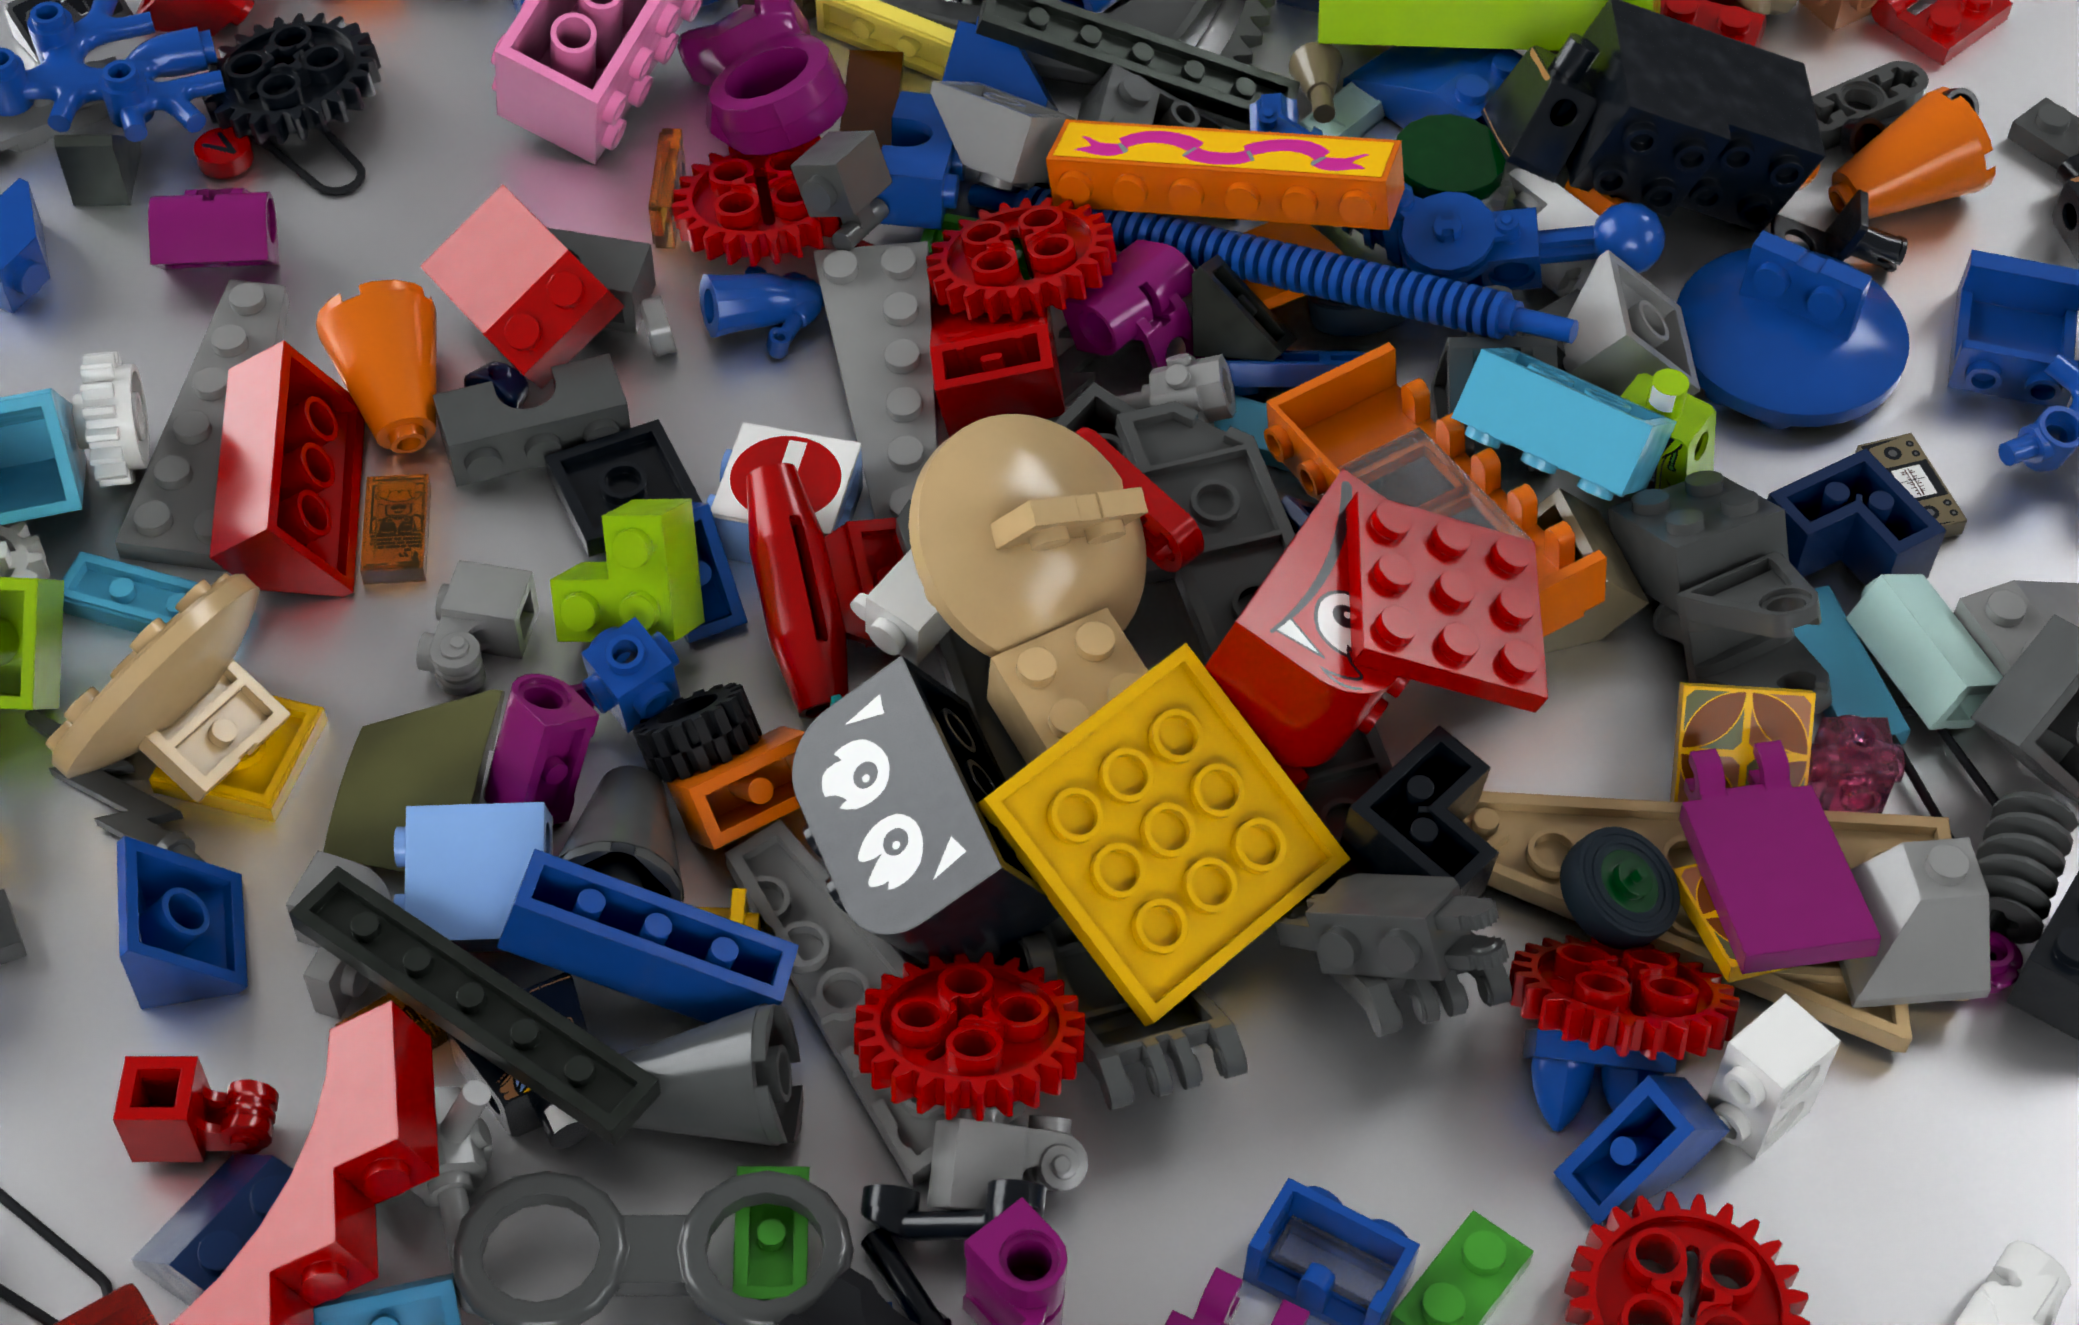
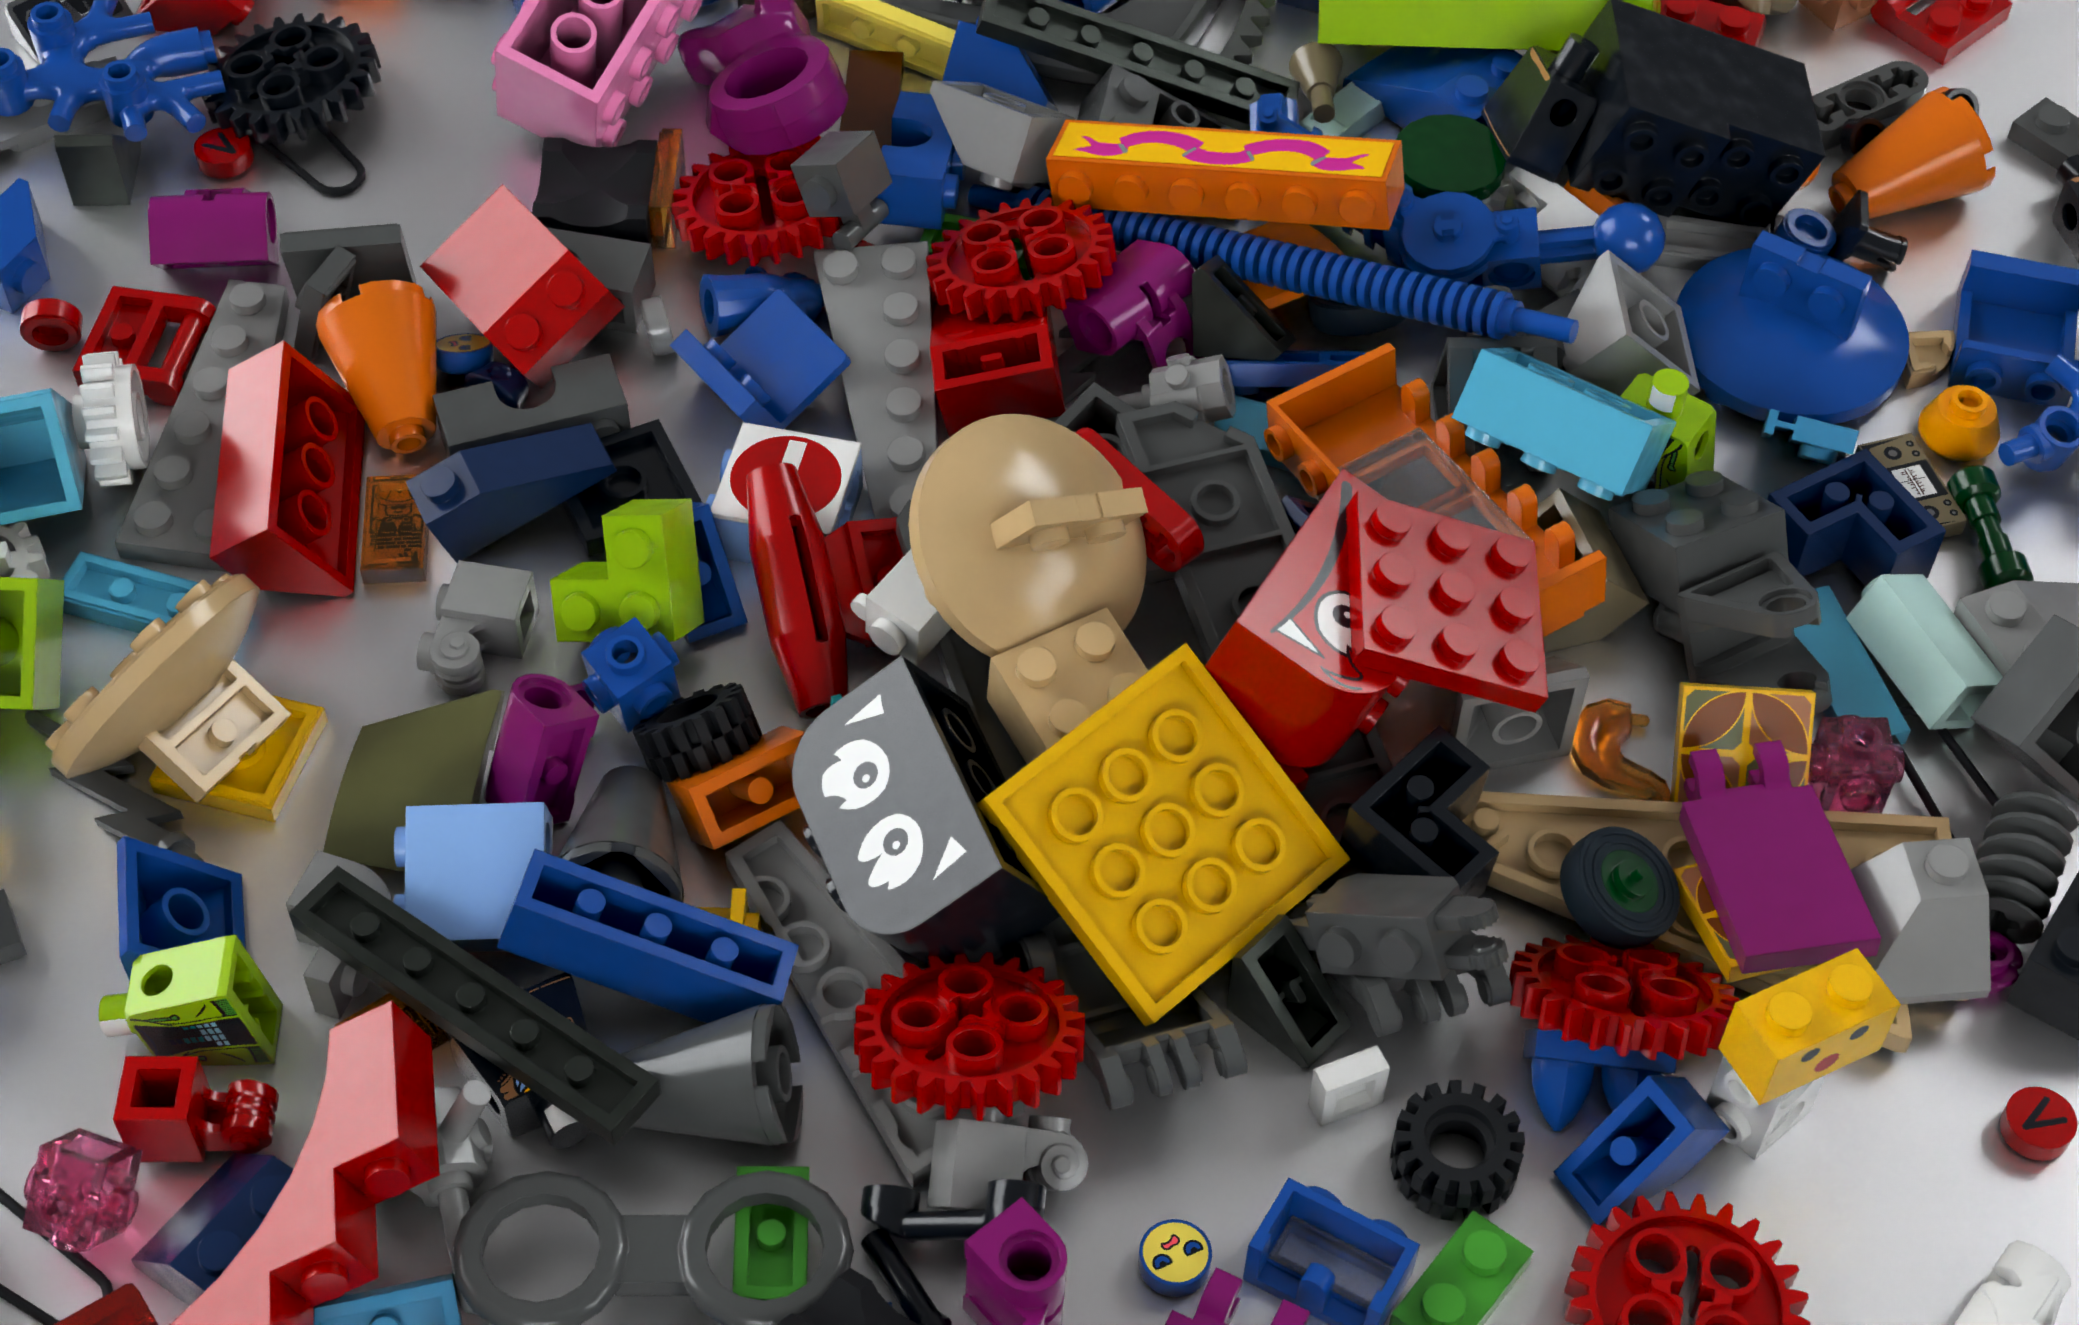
none -> red tile [20,298,83,352]
none -> clear pink brick [22,1128,143,1252]
none -> red plate [72,286,216,406]
none -> lime torso [99,935,283,1066]
none -> dark grey tile [280,223,416,299]
none -> dark grey plate [294,245,356,361]
none -> dark blue slope [406,423,617,563]
none -> blue tile [436,333,495,374]
none -> black brick [532,137,661,244]
none -> blue bracket [669,289,851,429]
none -> tile [1138,1219,1212,1297]
none -> pearl dark grey slope [1227,914,1353,1068]
none -> white tile [1308,1045,1390,1127]
none -> black tyre [1390,1080,1525,1221]
none -> light grey slope [1450,656,1590,770]
none -> clear orange piece [1571,698,1670,802]
none -> light grey tile [1654,214,1769,271]
none -> yellow brick [1718,948,1901,1105]
none -> dark azure plate [1761,409,1859,465]
none -> blue tile [1775,208,1836,255]
none -> tan tile [1902,330,1955,389]
none -> light orange cone [1917,385,2000,462]
none -> dark green piece [1947,465,2034,590]
none -> red tile [2000,1087,2078,1161]

